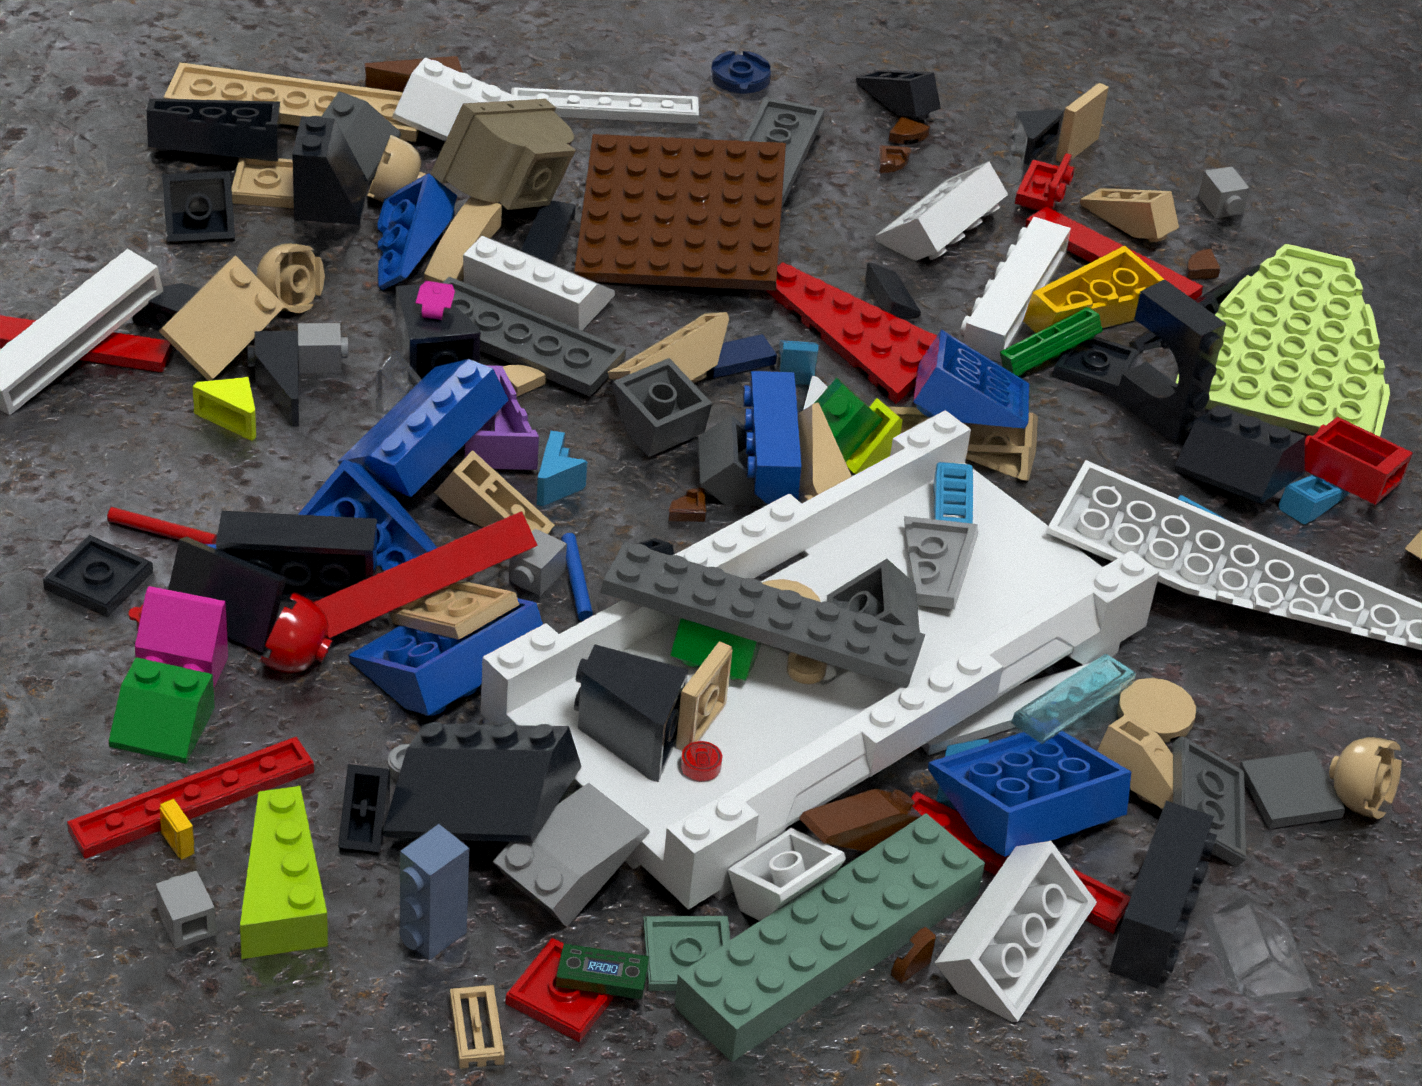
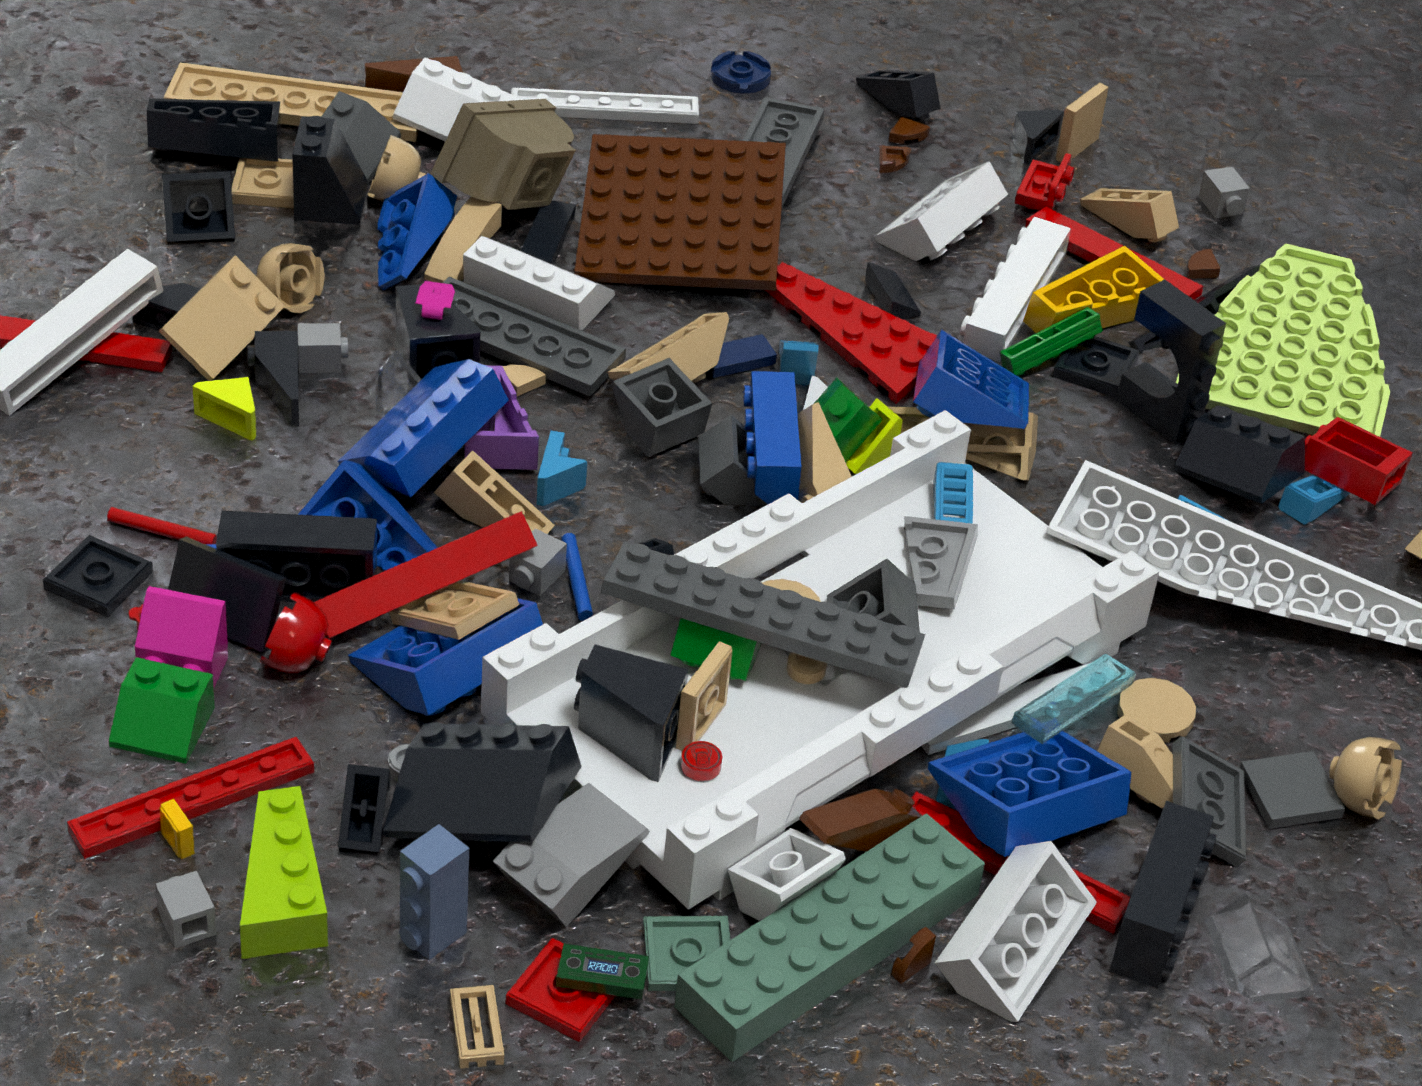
reddish brown tile [669,488,706,522] -> none

